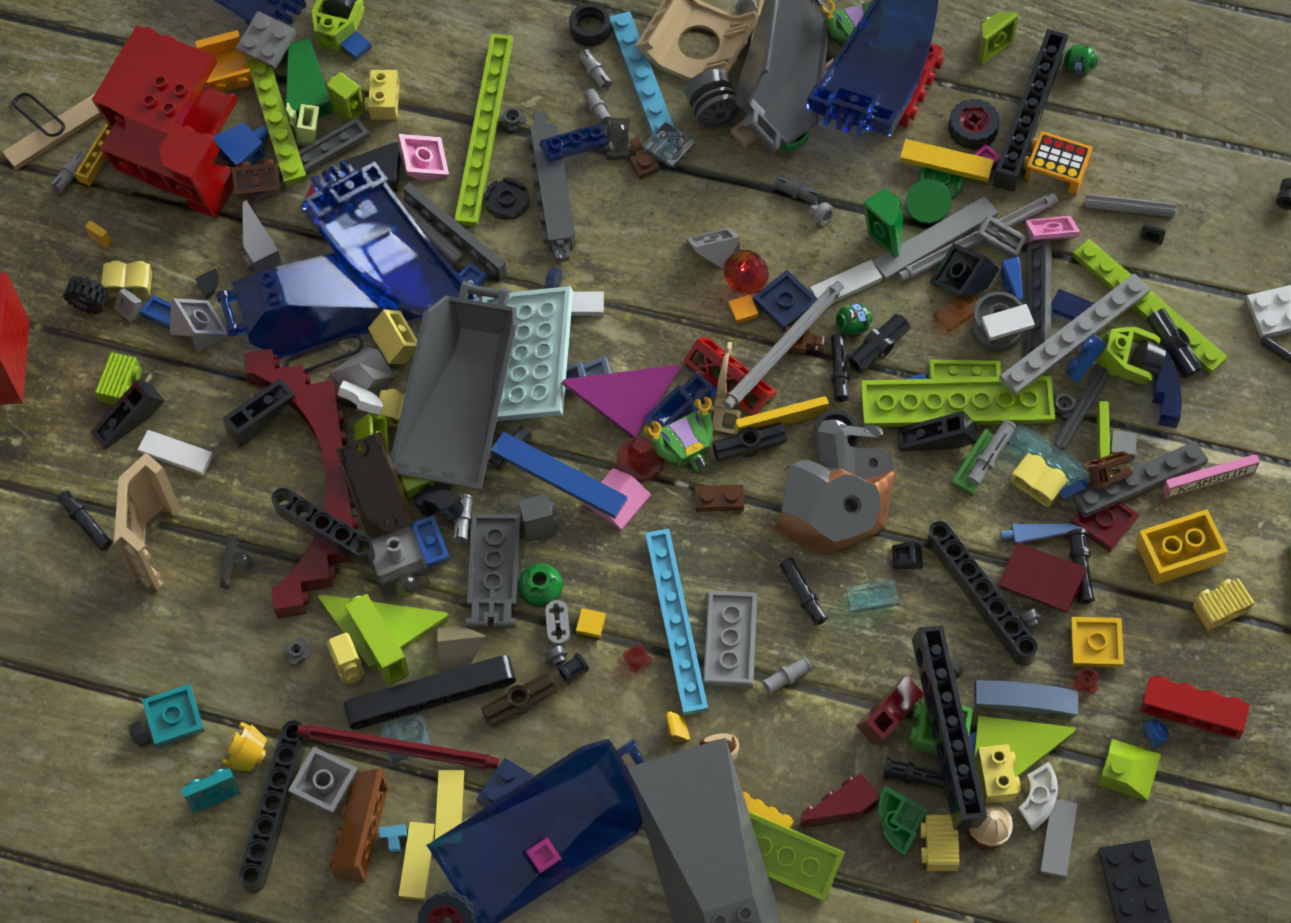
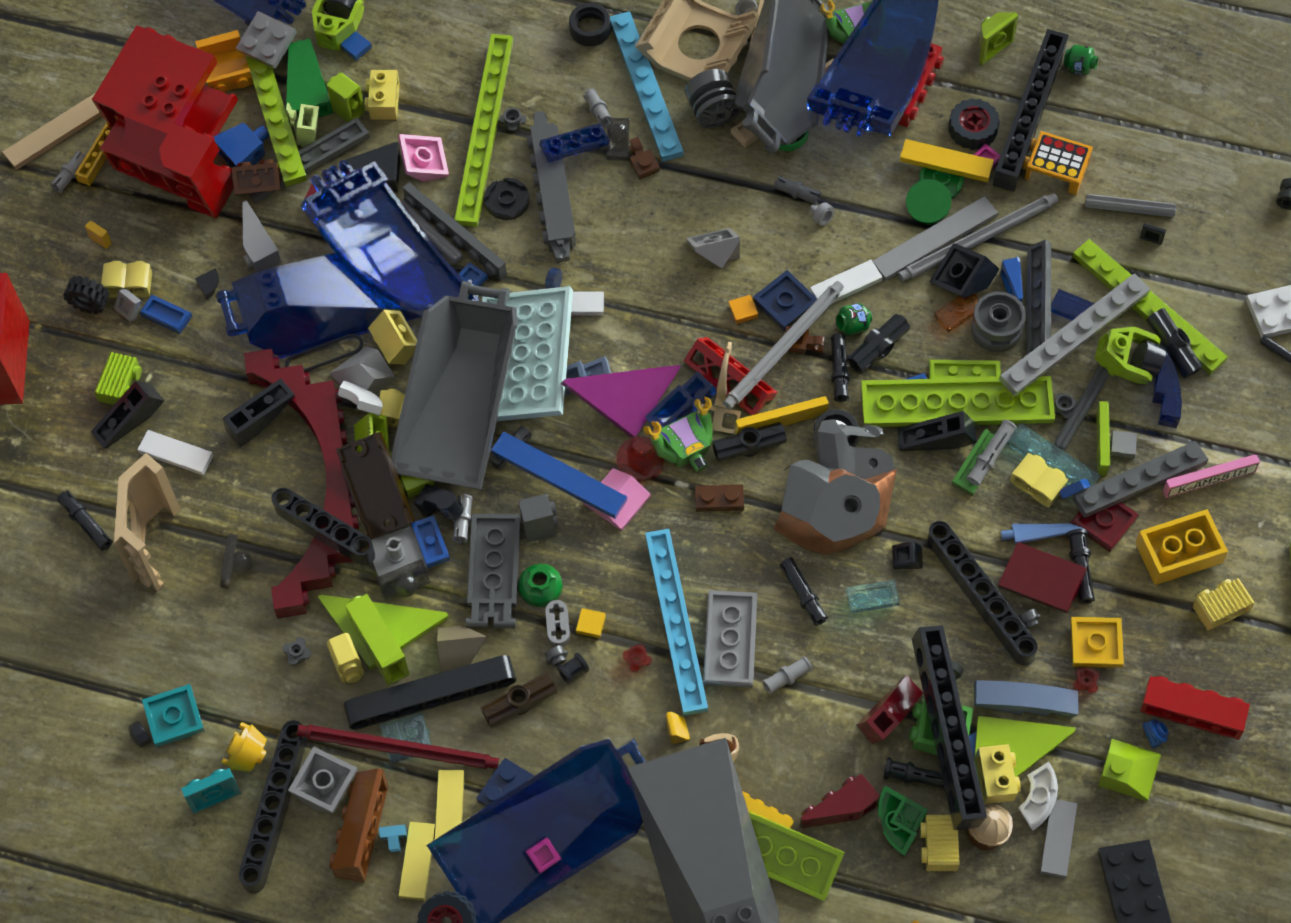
black piece [13,92,65,137] -> none
light grey slope [170,298,229,352] -> none
light grey pin [578,49,613,91] -> none
piece [642,121,696,169] -> none
clear red tile [724,250,769,295] -> none
green slope [863,188,904,258] -> none
light grey tile [975,215,1027,258] -> none
white tile [981,304,1035,341] -> none
bright pink slope [1025,216,1080,243] -> none
blue plate [1065,333,1106,383] -> none
reddish brown piece [1084,451,1133,489] -> none

